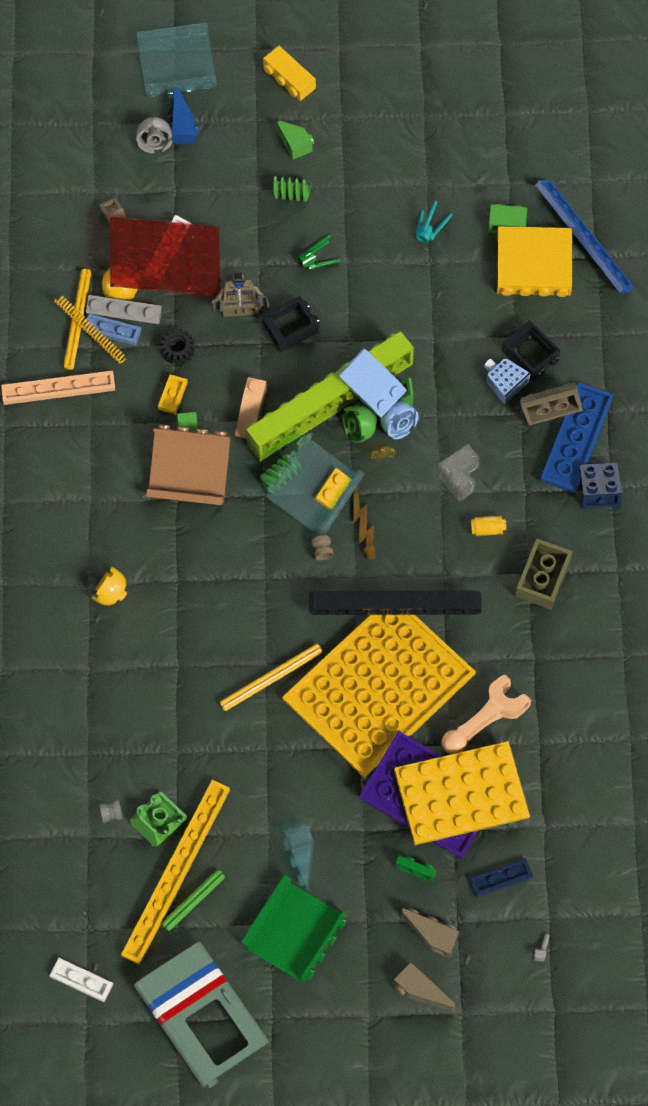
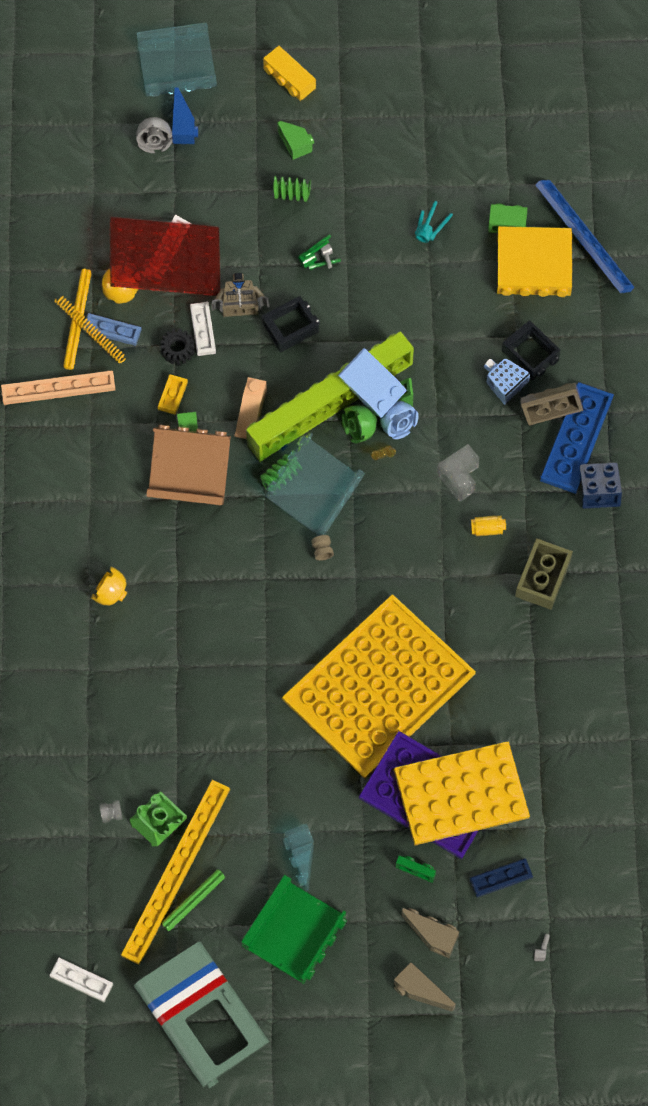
light grey plate [86,295,162,324] -> none
dark tan bracket [99,198,127,229] -> none
yellow axle [220,644,322,711] -> none
black beam [309,590,482,615] -> none
yellow plate [314,468,351,510] -> none
pearl gold piece [354,485,376,561] -> none
light nougat piece [442,675,531,755] -> none
none -> white tile [190,302,216,356]
none -> light grey hand [321,244,333,269]

